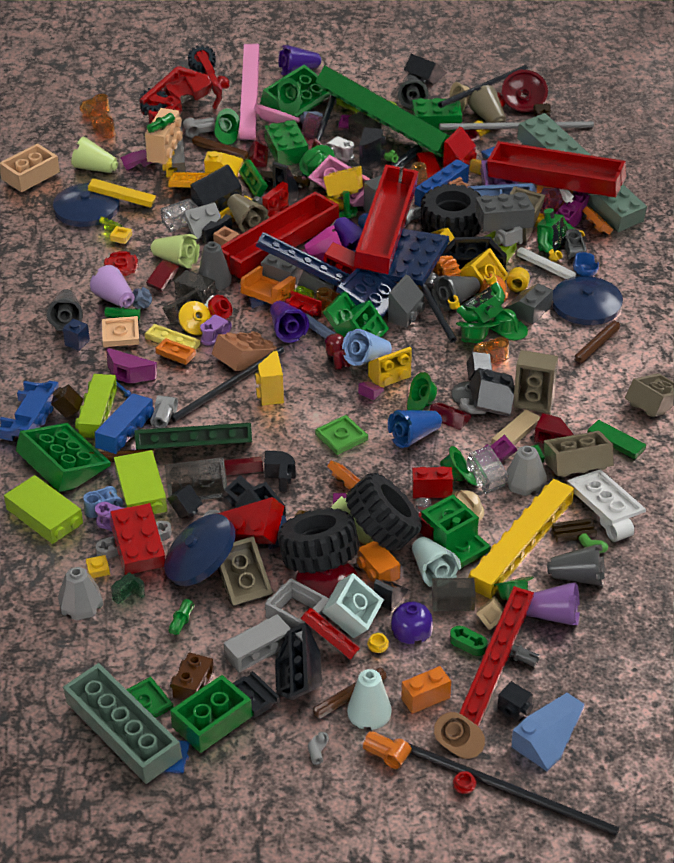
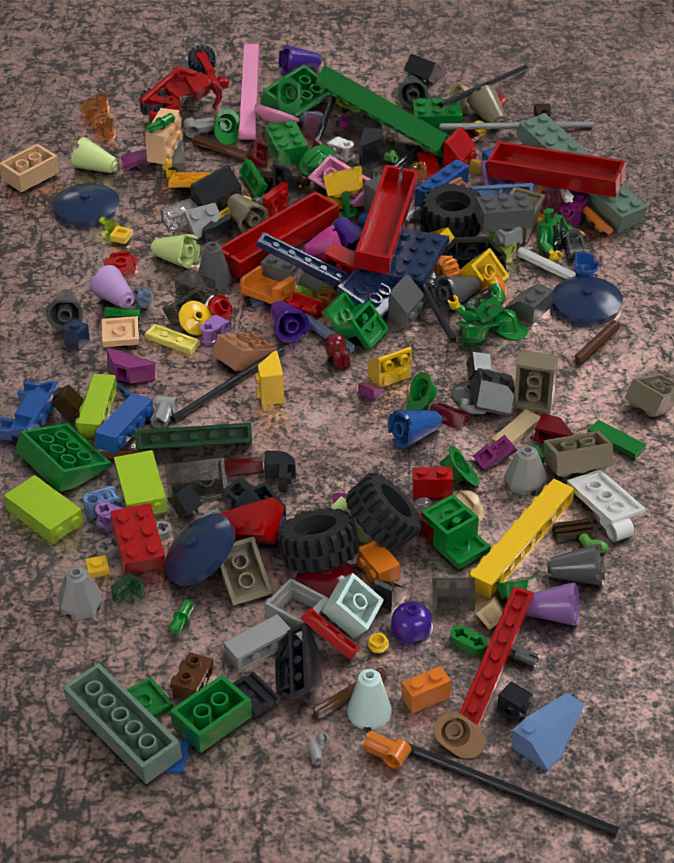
yellow tile [88,178,156,208] -> none
dark red slope [146,260,179,292] -> none
orange plate [155,338,196,365] -> none
yellow slope [204,151,243,177] -> none
nougat brick [213,226,240,246] -> none
bright green tile [315,415,368,455] -> none
orange plate [327,460,360,490] -> none
light blue cone [342,329,392,366] -> none
light aqua cone [412,537,461,588] -> none
red plate [453,771,476,794] -> none
clear brick [466,445,509,494] -> none
clear orange piece [473,337,509,364] -> none
dark red dish [501,70,548,113] -> none
yellow head [506,267,530,292] -> none

